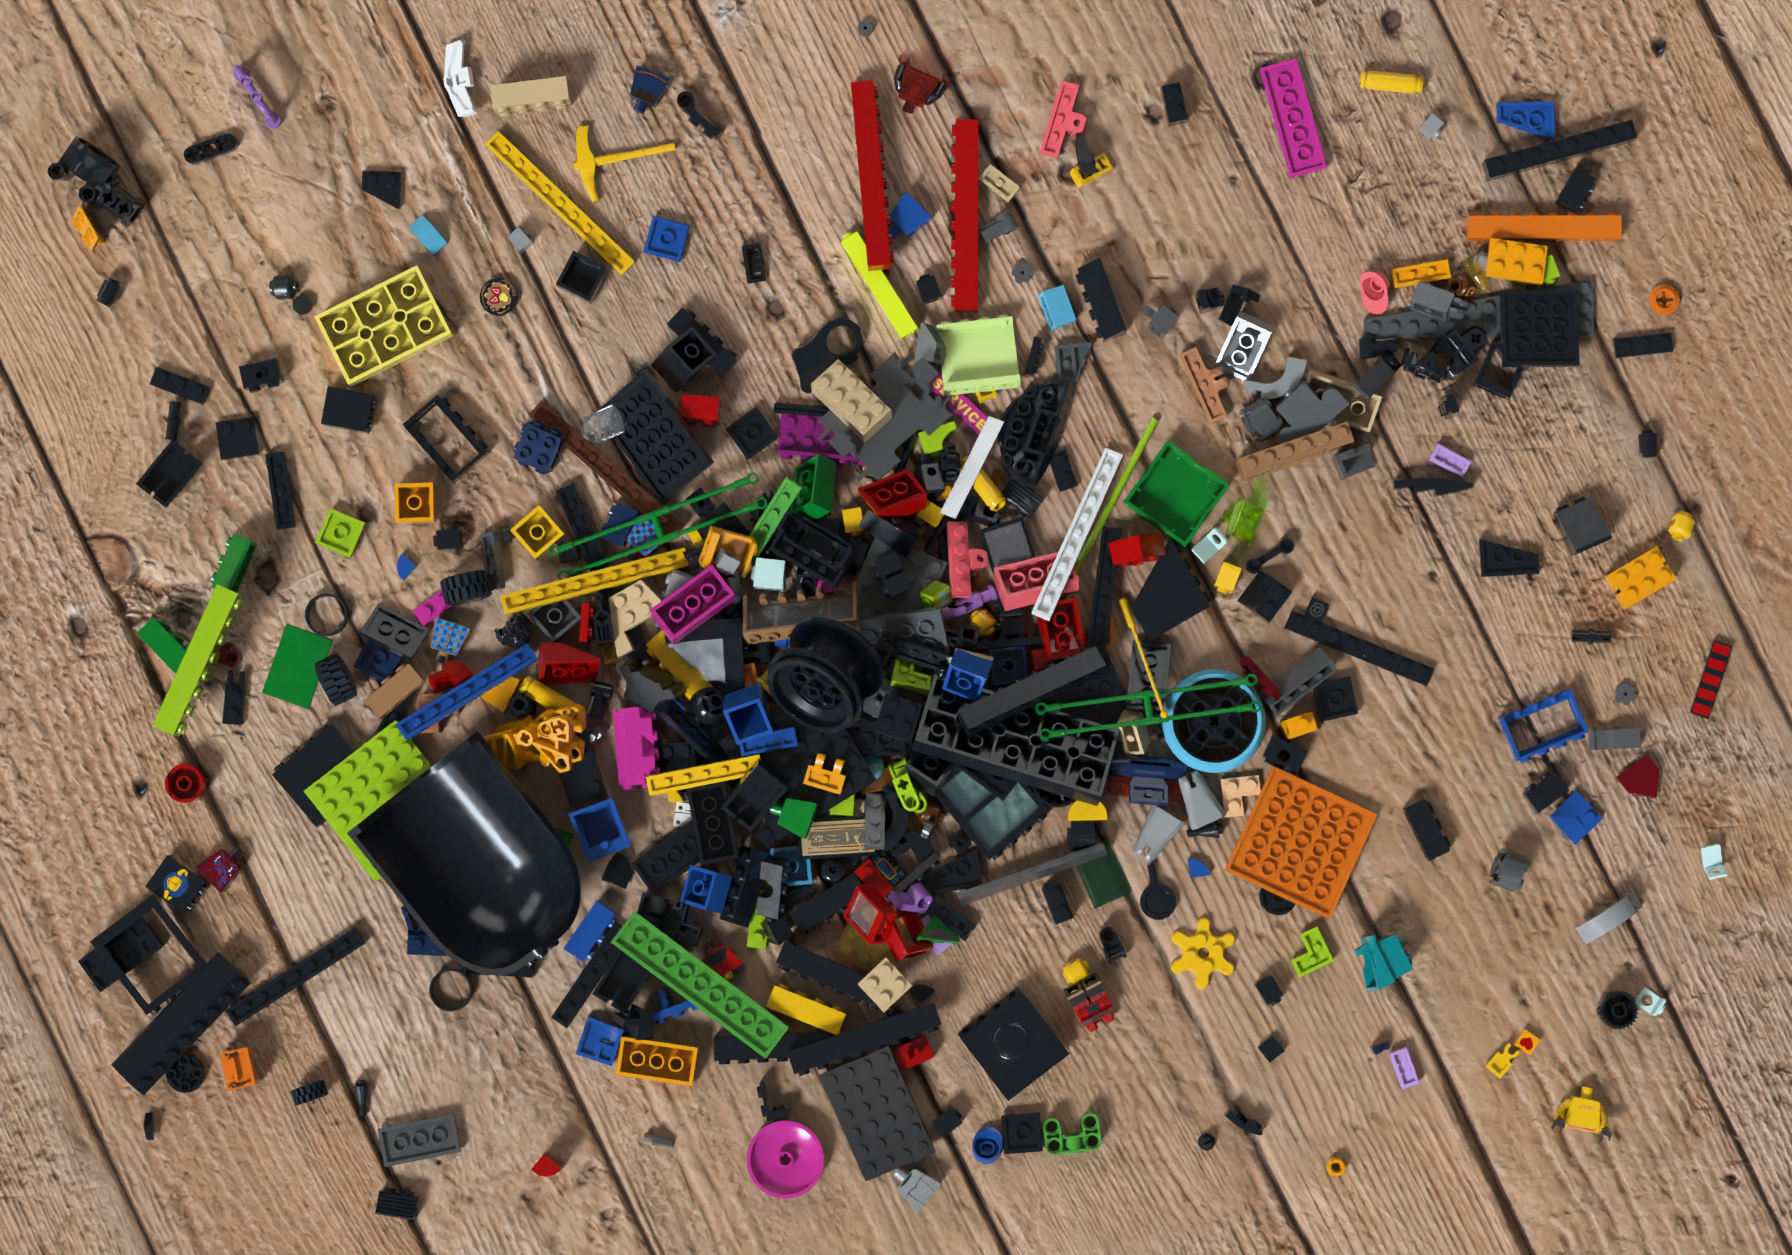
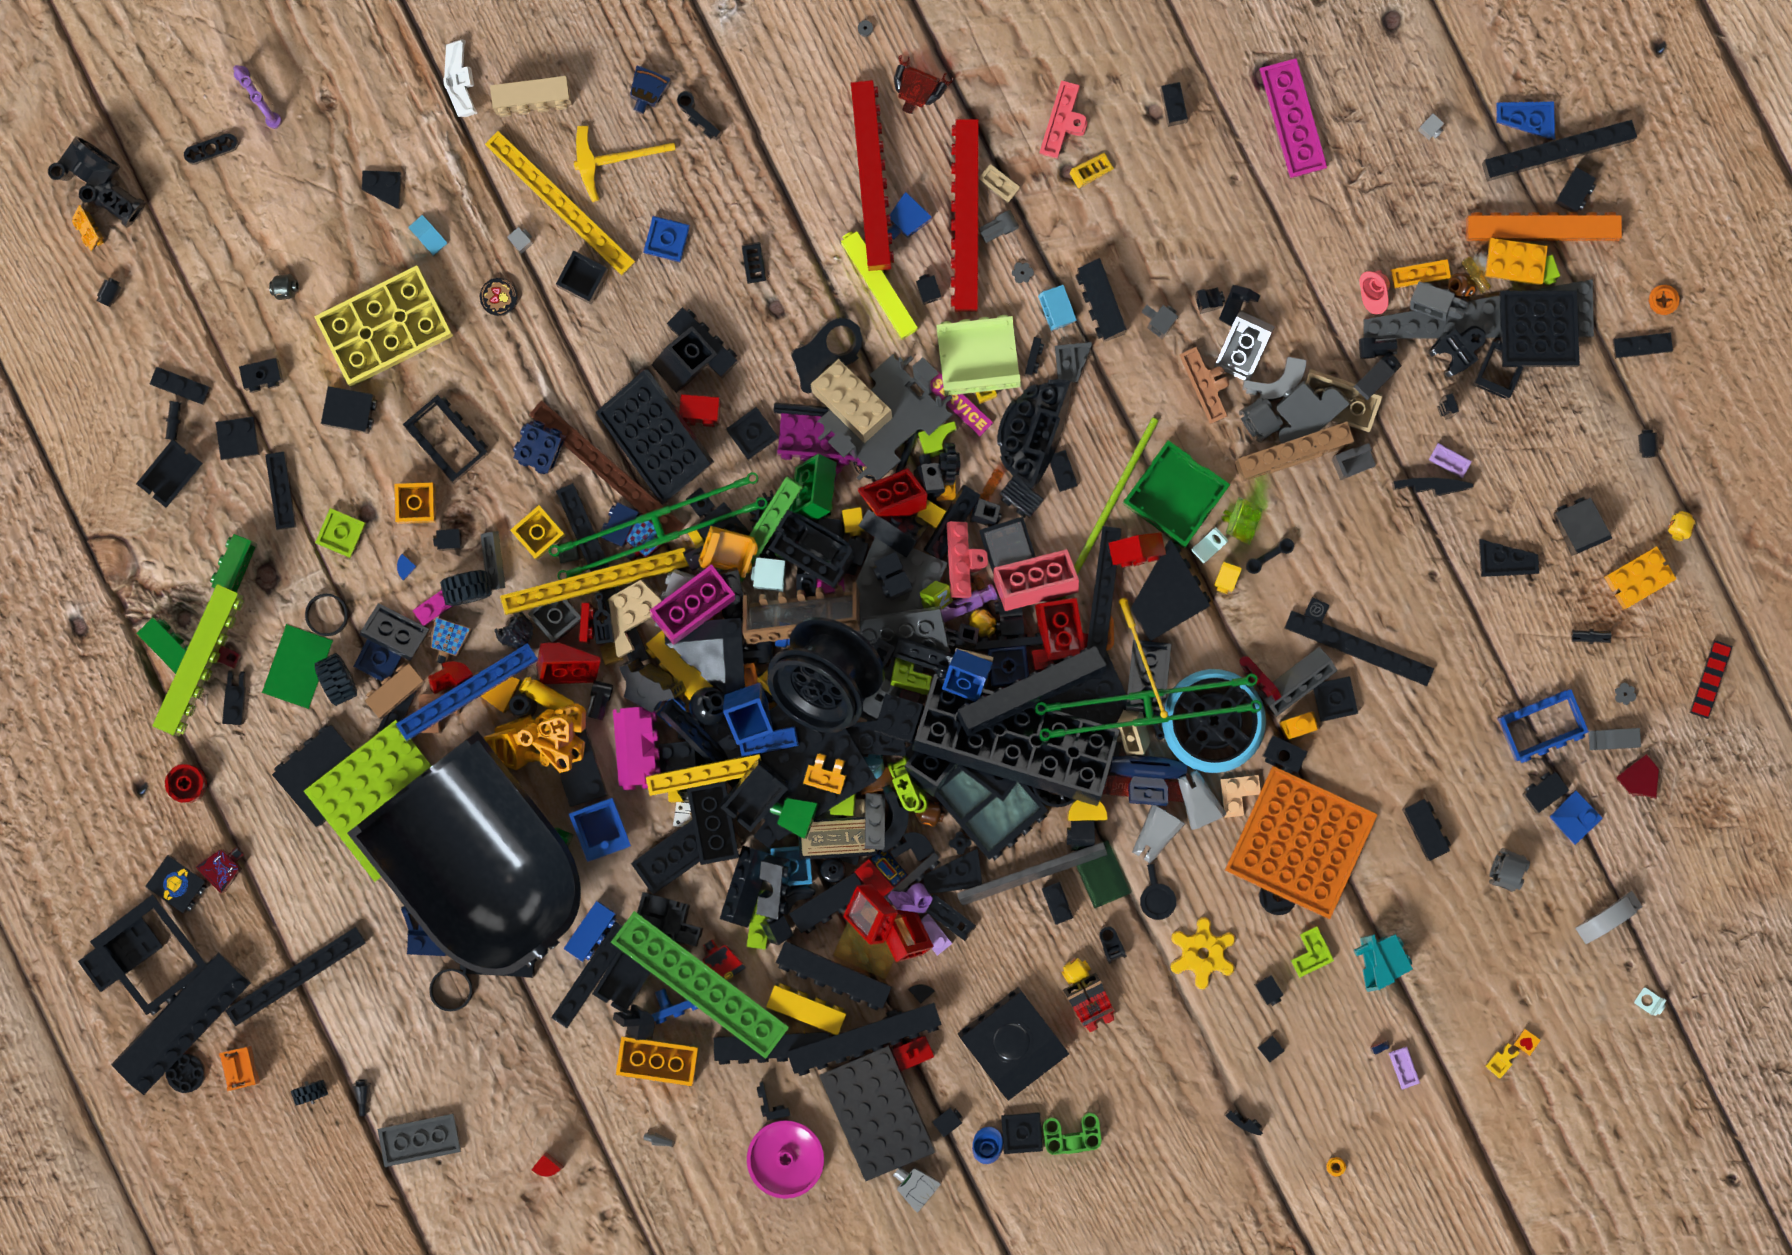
black tile [143,1112,154,1140] -> none
pearl dark grey tile [293,295,313,315] -> none
black brick [375,1187,419,1220] -> none
pearl dark grey tile [499,524,512,545] -> none
blue plate [576,1015,624,1066] -> none
clear brick [582,404,624,445] -> none
dark grey bar [587,725,610,741] -> none
black brick [601,854,631,889] -> none
blue brick [680,865,732,914] -> none
light grey plate [714,547,740,575] -> none
tan plate [858,958,912,1012] -> none
dark grey slope [914,323,946,366] -> none
green tile [916,916,960,945] -> none
dark grey tile [921,819,936,839] -> none
white sticker [940,416,1004,519] -> none
yellow axle [960,456,1006,511] -> none
white plate [1032,448,1123,621] -> none
black slope [1075,133,1096,175] -> none
black cone [1187,820,1223,838] -> none
blue tile [1187,859,1210,878] -> none
black piece [1198,1133,1215,1151] -> none
black slope [1237,571,1292,624] -> none
yellow axle [1360,70,1424,94] -> none
black plate [1401,348,1451,383] -> none
yellow torso [1551,1086,1612,1141] -> none
black brick [1596,990,1638,1030] -> none
light aqua bracket [1701,843,1728,880] -> none

